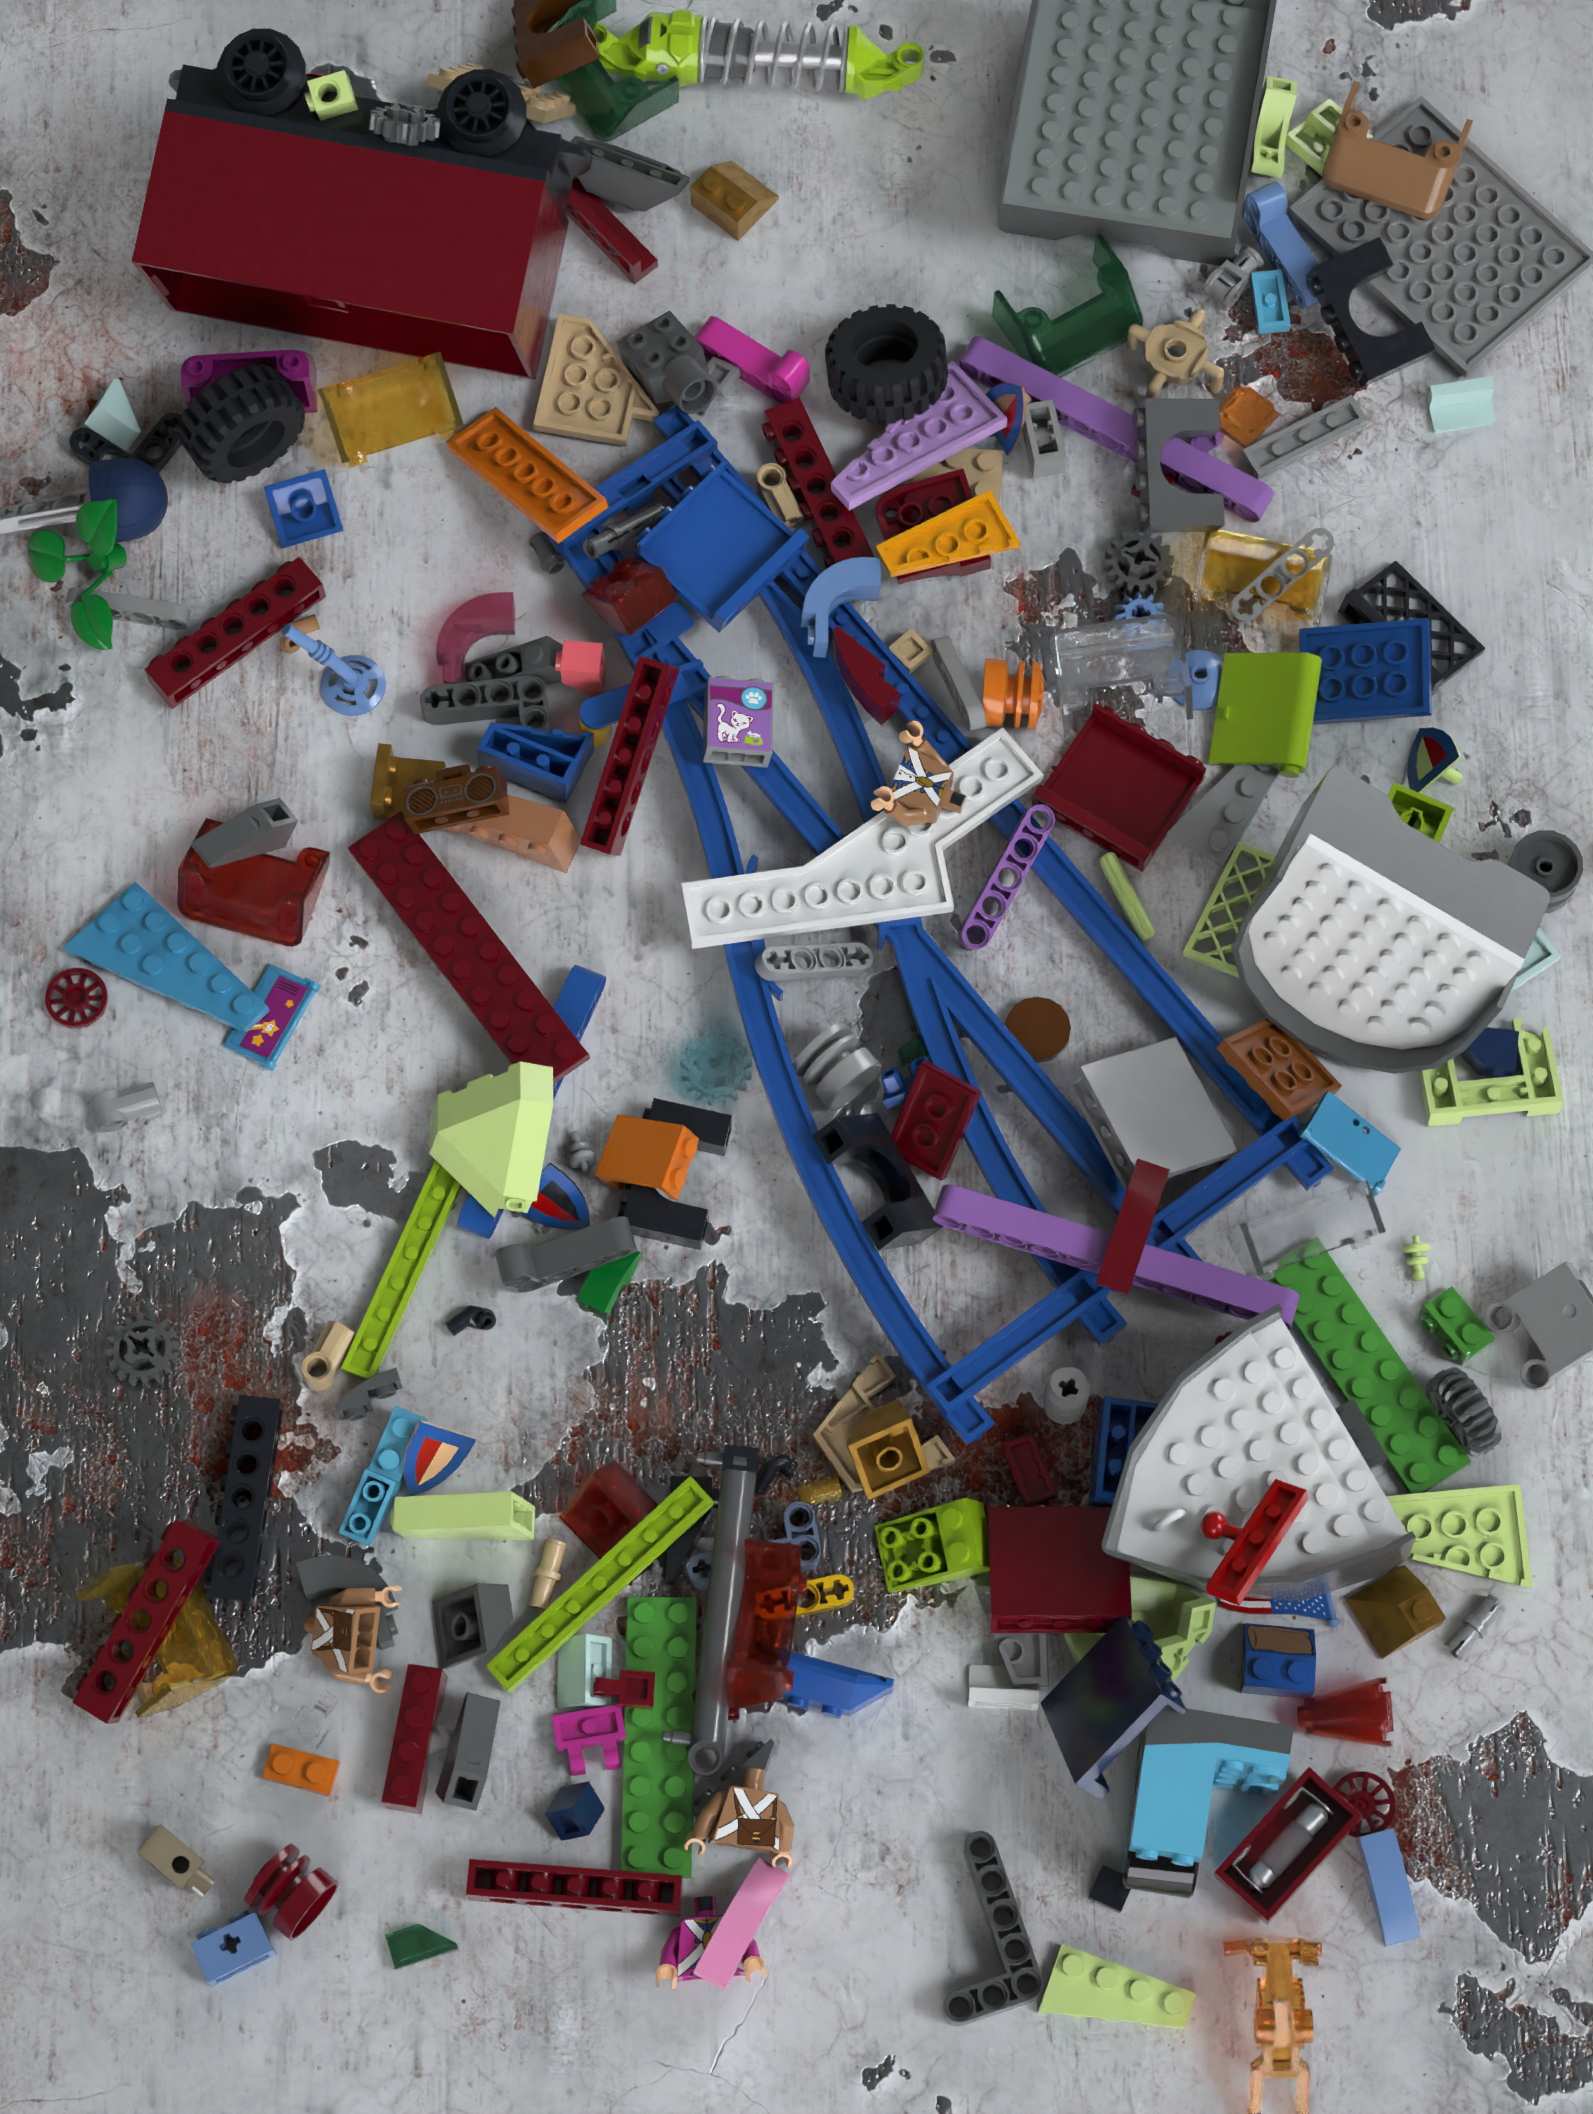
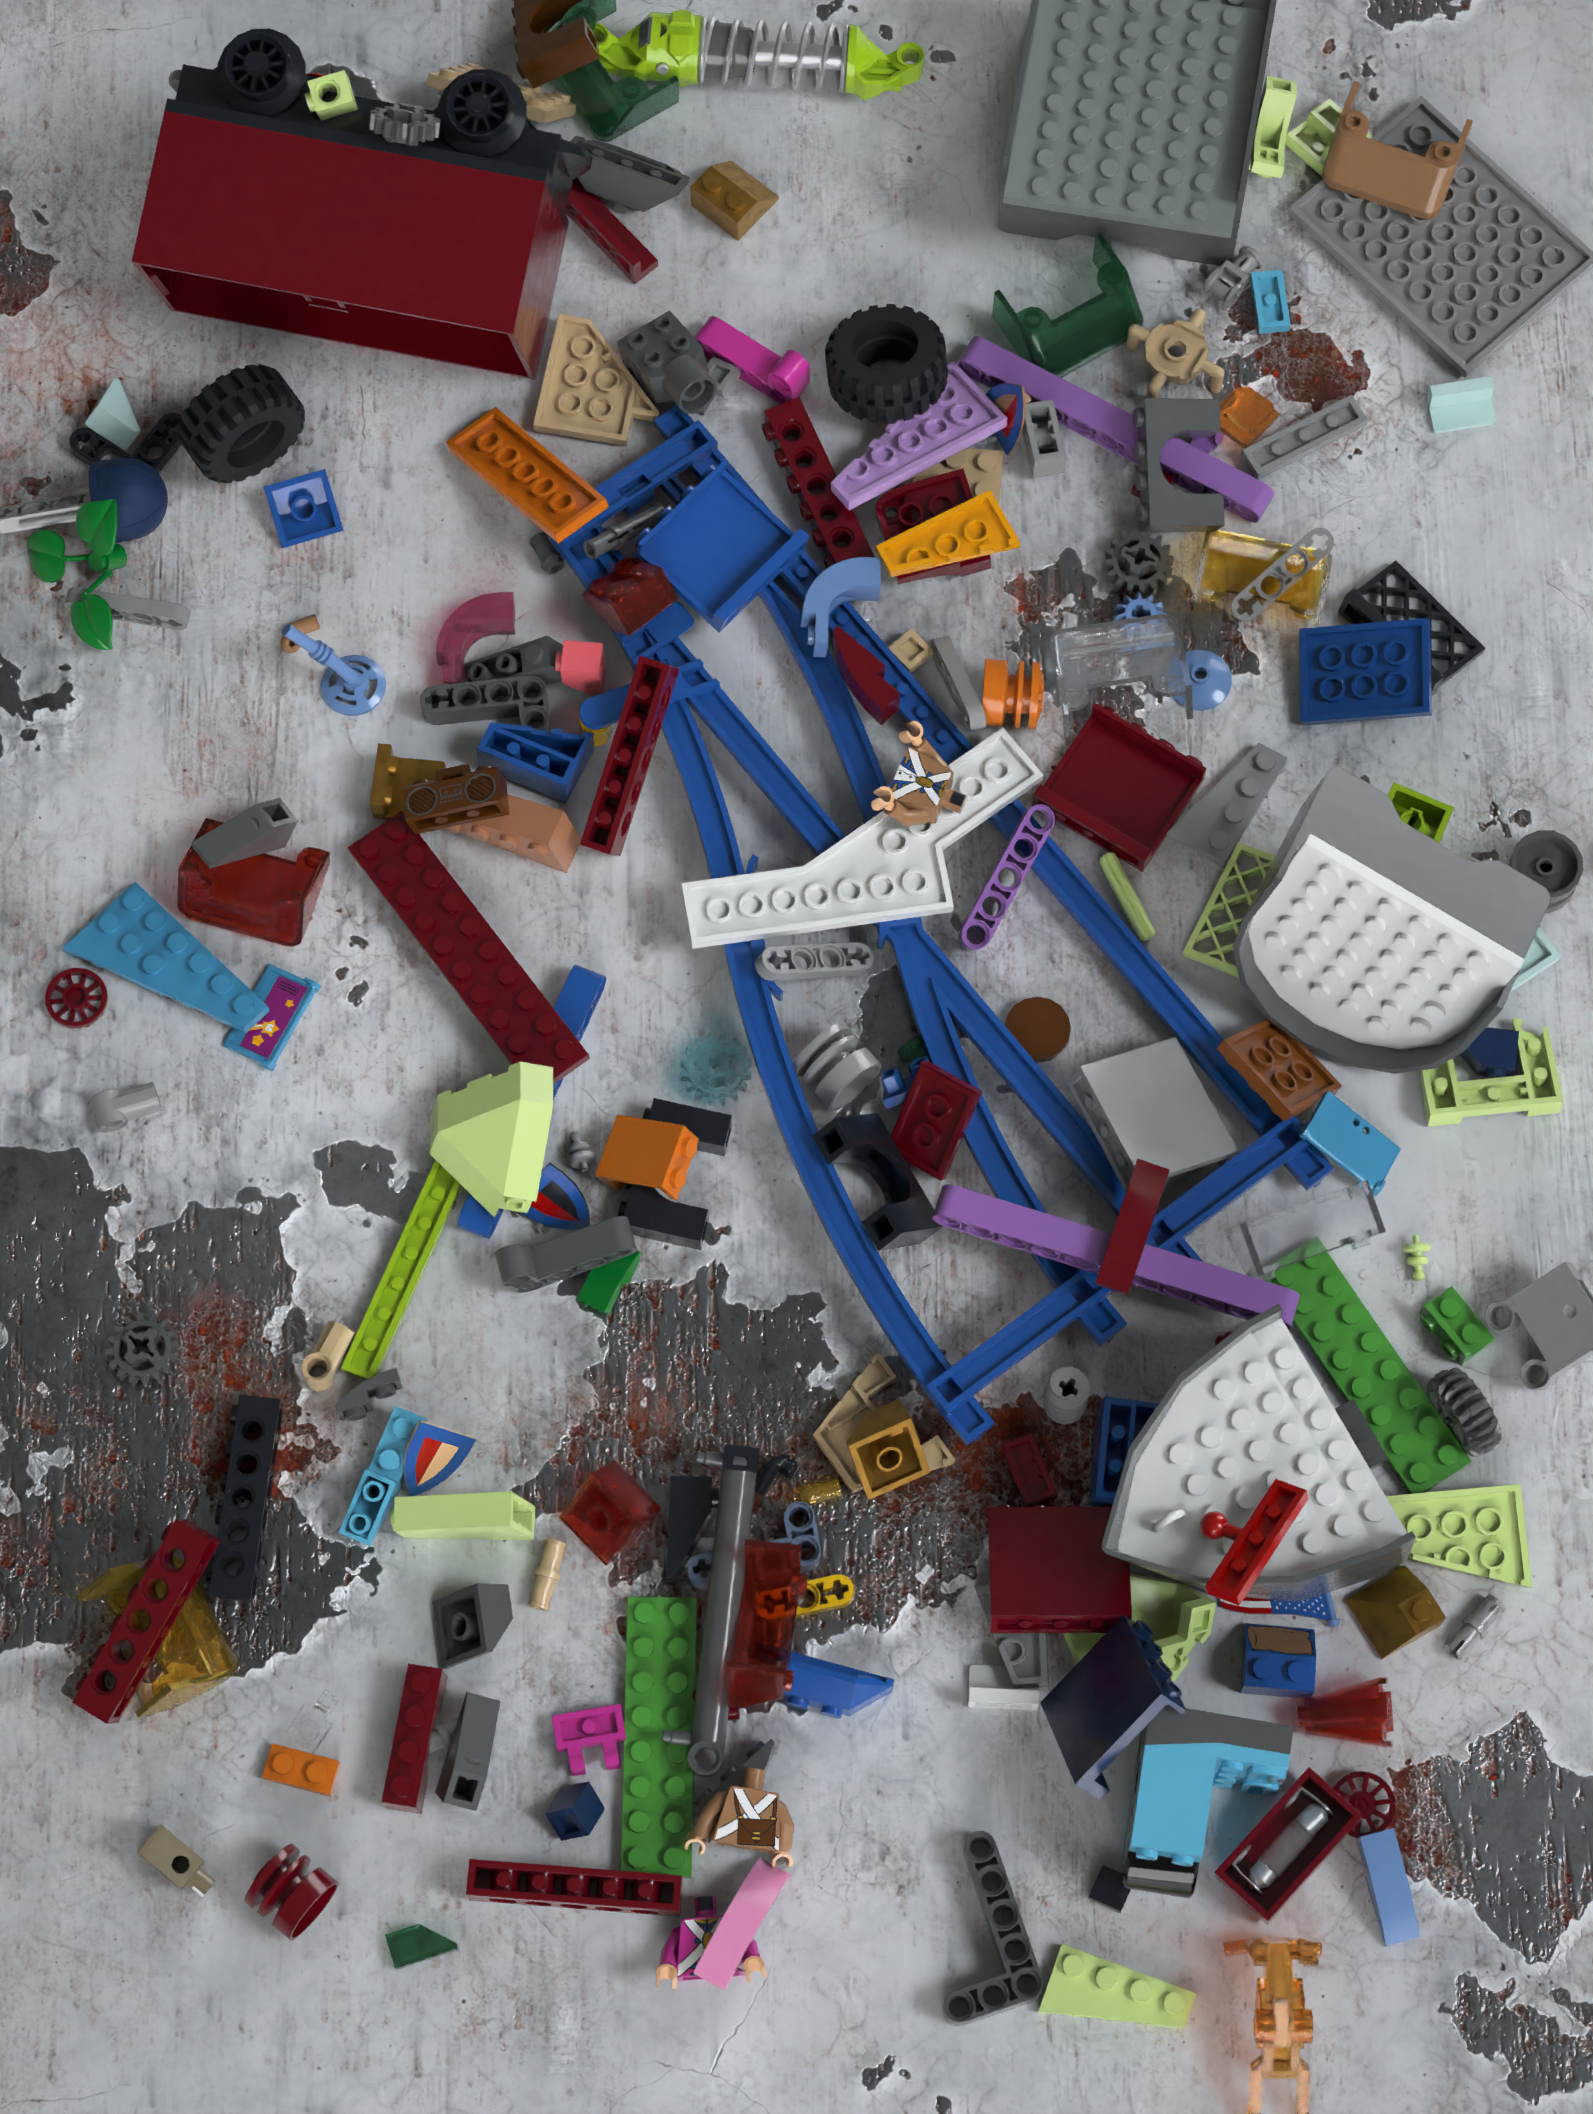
dark red brick [145,557,326,709] -> none
magenta windscreen [181,349,318,413] -> none
medium blue brick [190,1910,277,1987] -> none
dark grey arch [296,1555,399,1650] -> none
medium nougat torso [304,1585,402,1693] -> none
clear yellow windscreen [317,352,464,468] -> none
black arm [445,1305,496,1336] -> none
lime plate [485,1476,715,1693] -> none
light aqua panel [557,1633,612,1709] -> none
dark red plate [593,1669,655,1710] -> none
brick [703,676,774,768] -> none
tan piece [757,463,804,528] -> none
lime slope [874,1498,989,1593] -> none
lime door [1208,652,1322,778] -> none
medium blue beam [1243,181,1319,309] -> none
black arch [1306,237,1436,388] -> none
shield [1407,727,1462,793] -> none

